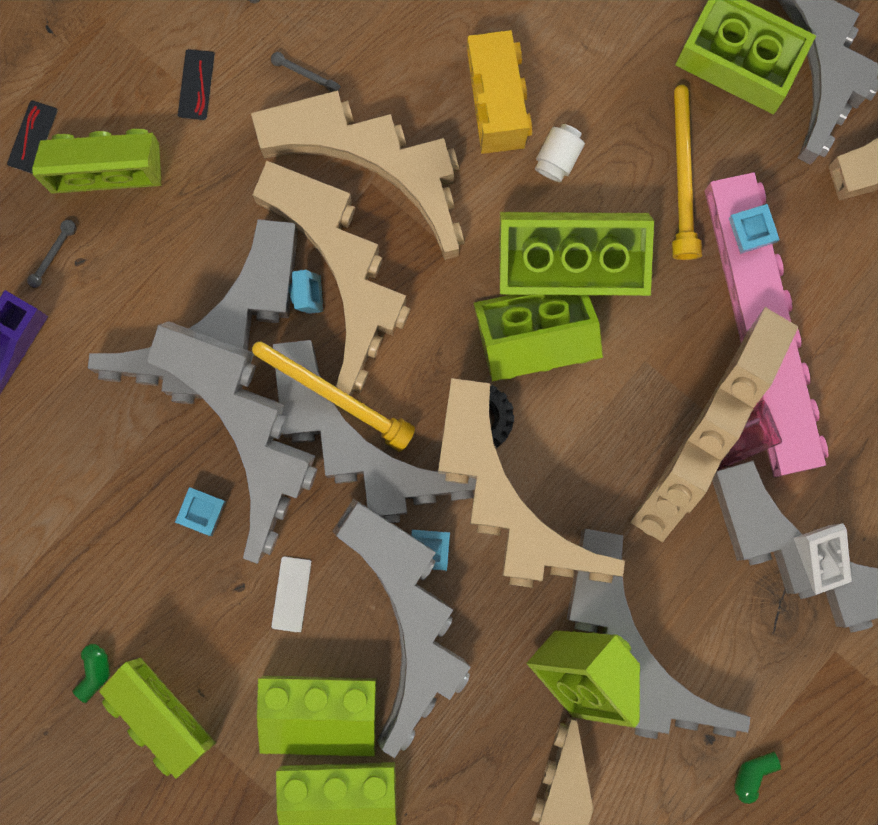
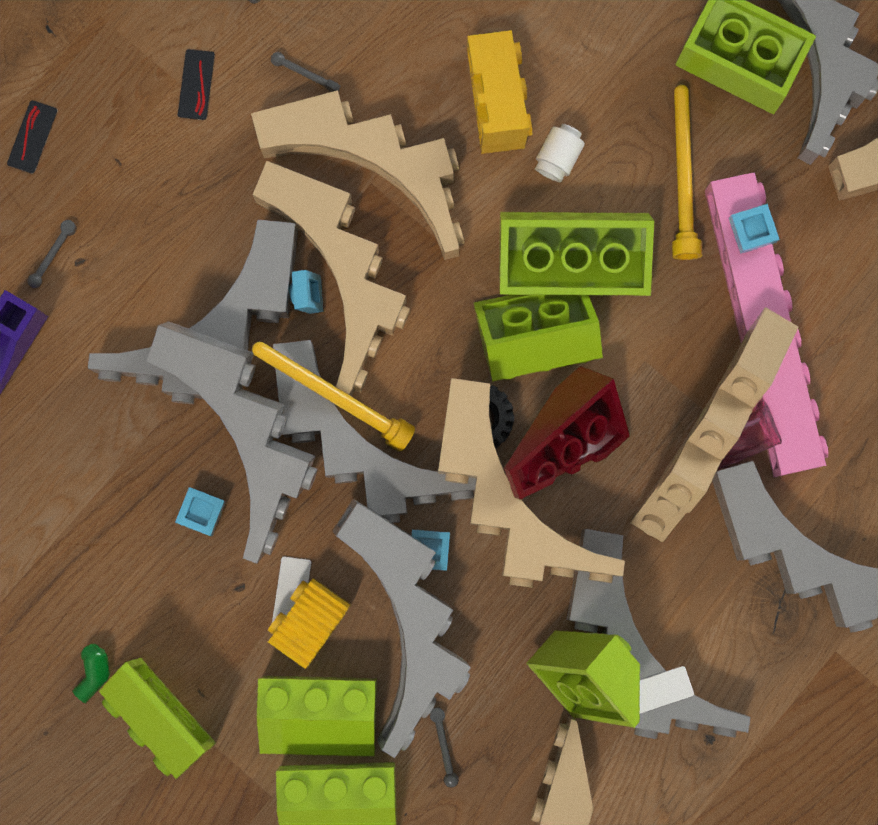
lime slope [32,129,162,194] -> none
green arm [734,751,781,804] -> none
white slope [793,523,852,595] -> none
none -> yellow brick [267,578,352,669]
none -> dark grey hinge [430,707,459,788]
none -> dark red wedge [504,366,630,500]
none -> white sticker [640,666,694,713]

